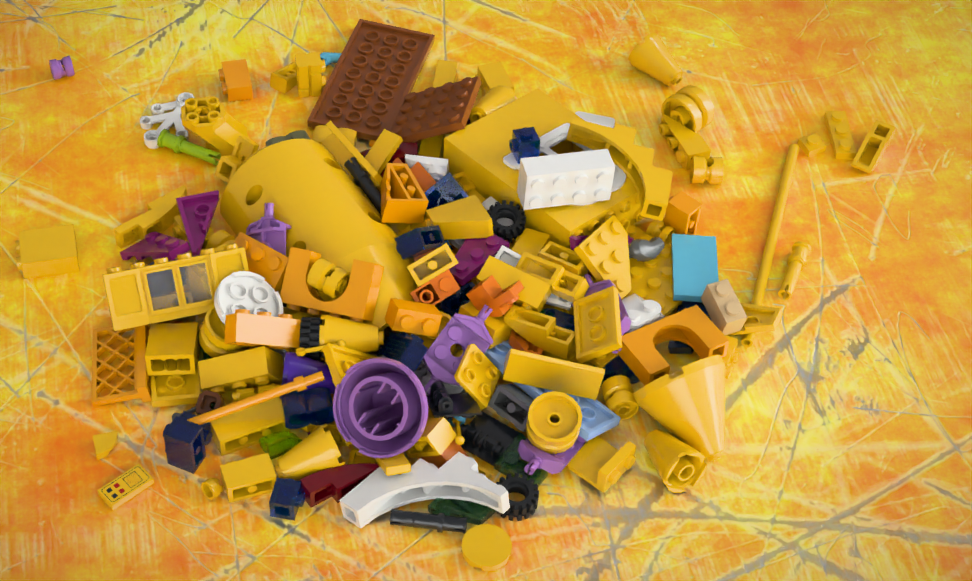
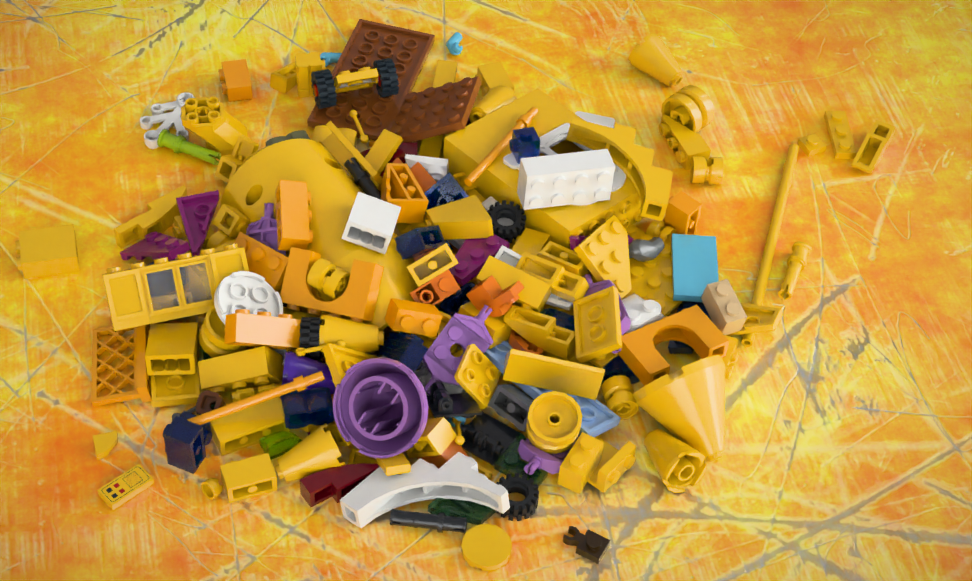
medium lavender wheel [49,56,75,80] -> none
clear blue brick [269,478,305,521] -> none
none -> yellow brick [212,204,251,238]
none -> light orange brick [275,180,313,251]
none -> black plate [311,58,399,109]
none -> white brick [341,192,401,254]
none -> yellow hinge [349,110,369,144]
none -> medium azure arm [446,32,463,55]
none -> light orange bar [464,107,538,186]
none -> yellow brick [558,432,604,494]
none -> dark brown plate [563,526,611,564]

